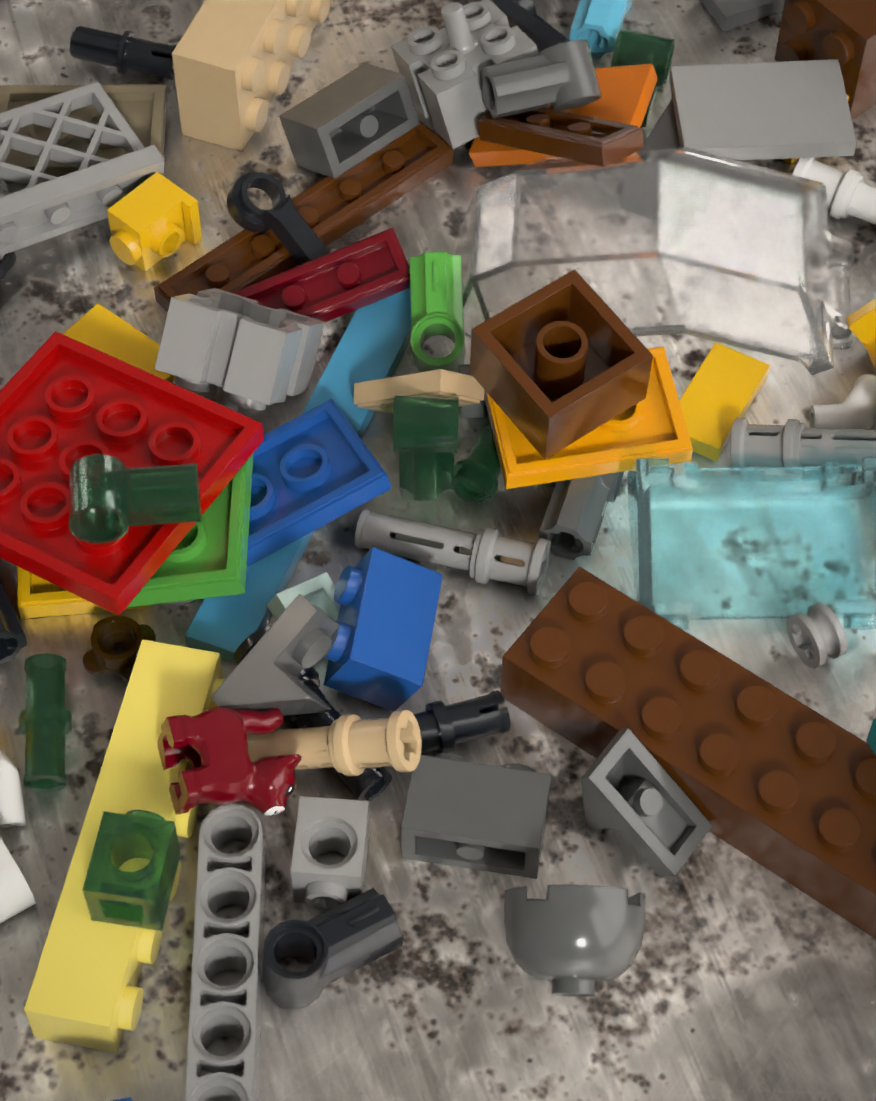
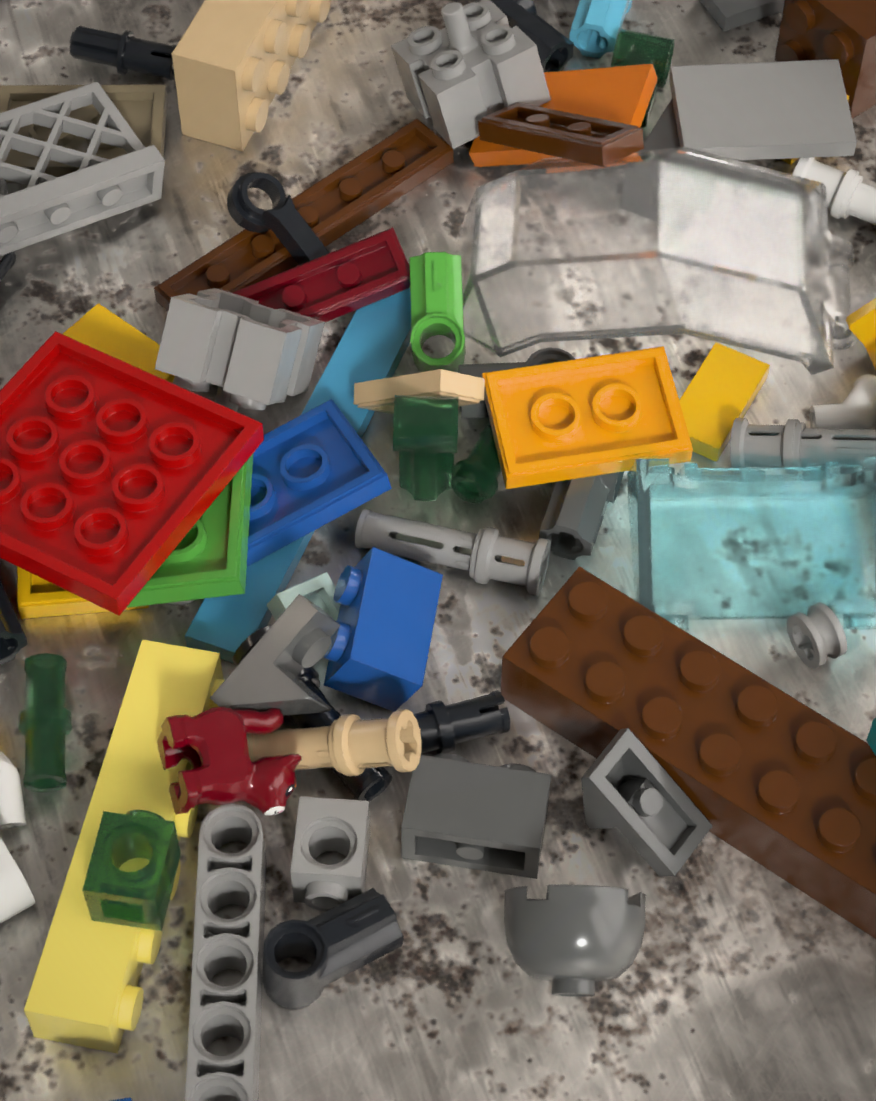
clear green piece [69,454,201,543] -> none
dark brown plate [83,616,156,682] -> none
yellow brick [107,172,202,272] -> none
dark grey brick [279,63,420,179] -> none
reddish brown brick [470,269,653,460] -> none
dark grey piece [481,39,602,119] -> none

